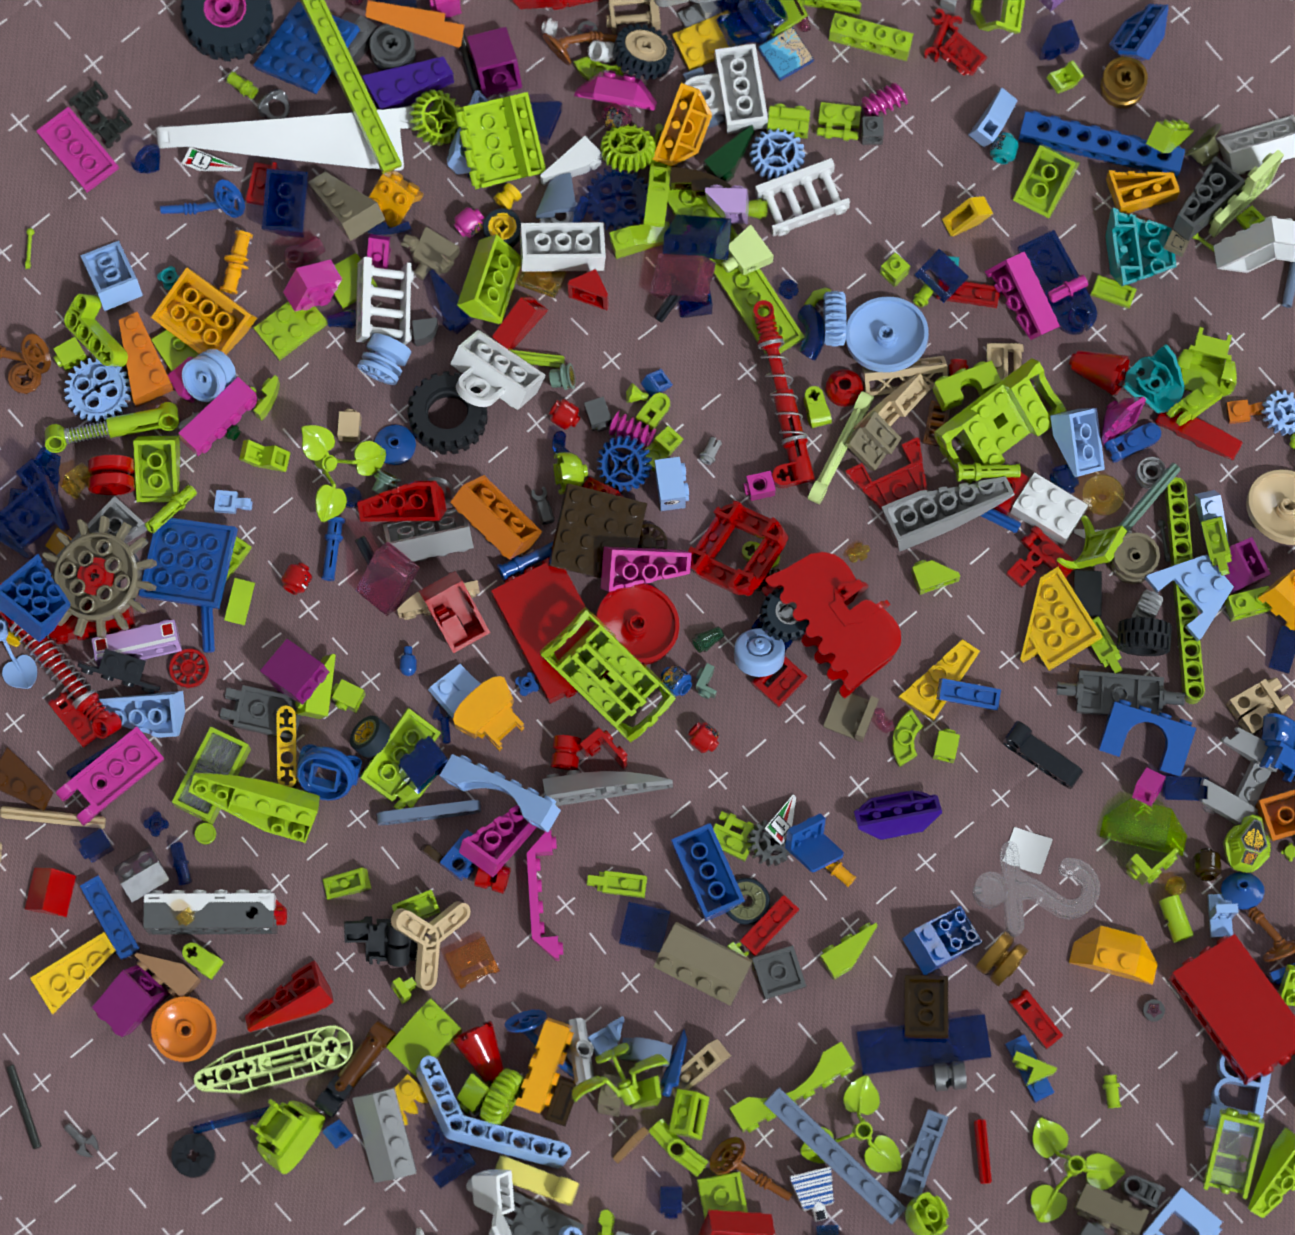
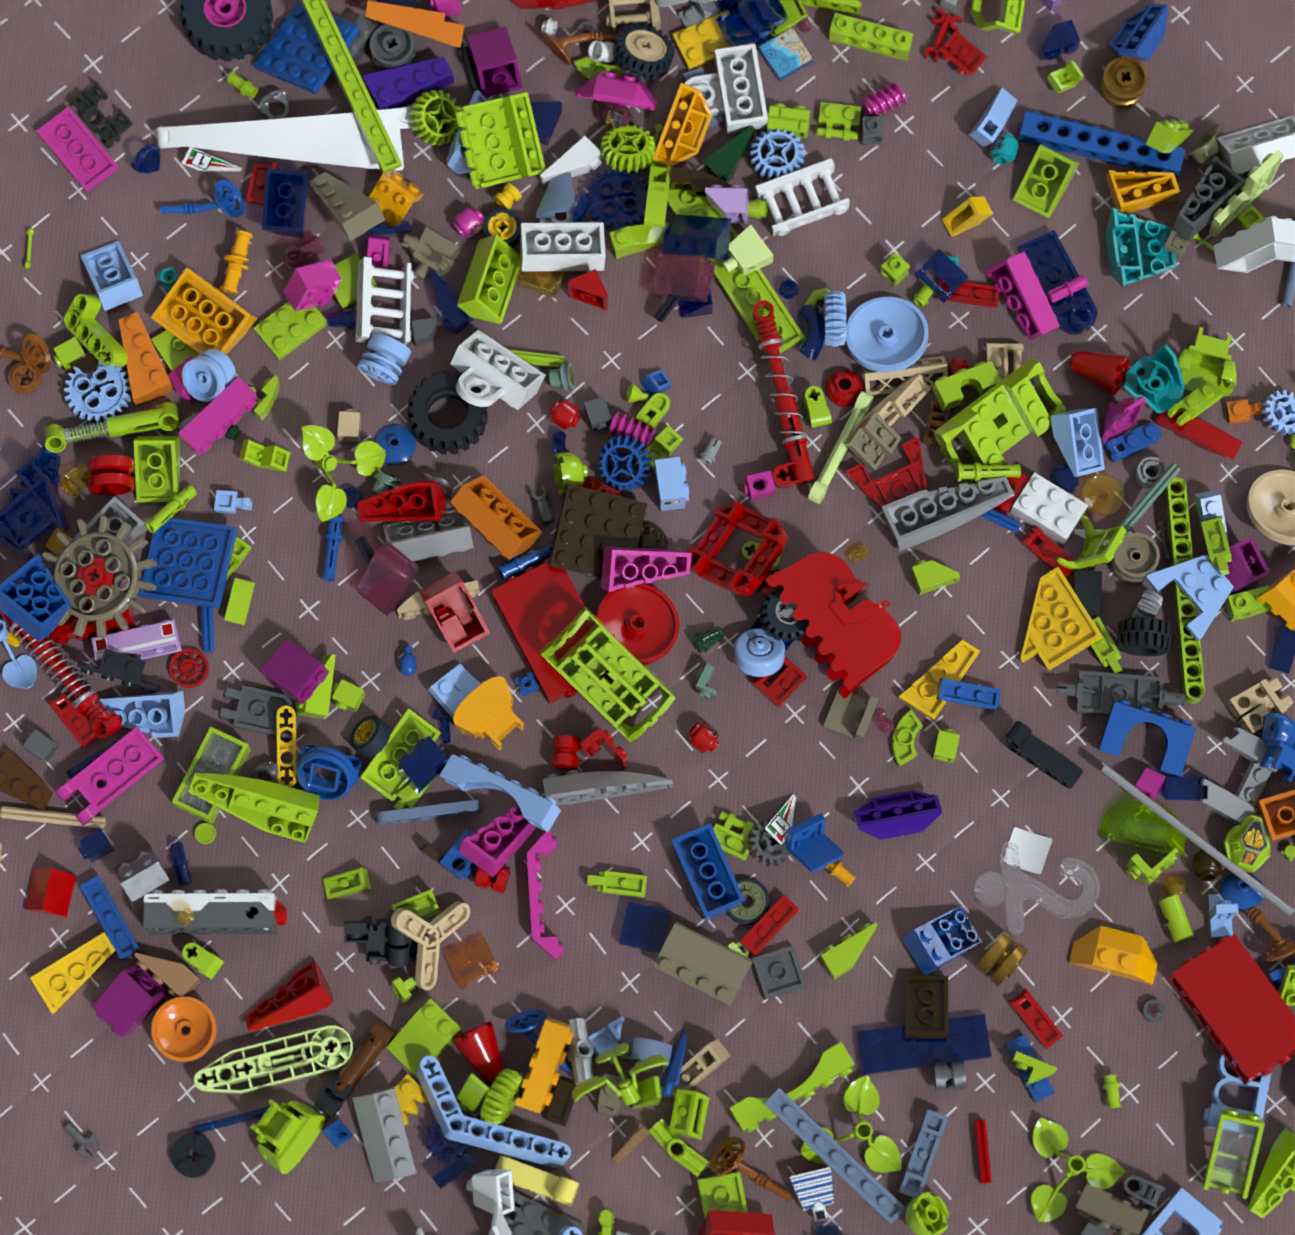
pearl dark grey bar [6,1065,42,1149] -> none
clear blue plate [143,812,169,837] -> none
red head [281,562,312,595] -> none
red slope [492,297,548,349] -> none
clear blue brick [660,1187,682,1219] -> none
head [661,665,692,696] -> none
red plate [1006,550,1043,588] -> none
lime tile [1091,275,1137,309] -> none
none -> dark grey brick [23,729,59,764]
none -> dark brown piece [78,354,99,374]
none -> flat silver piece [248,761,278,783]
none -> light grey piece [1101,765,1295,917]

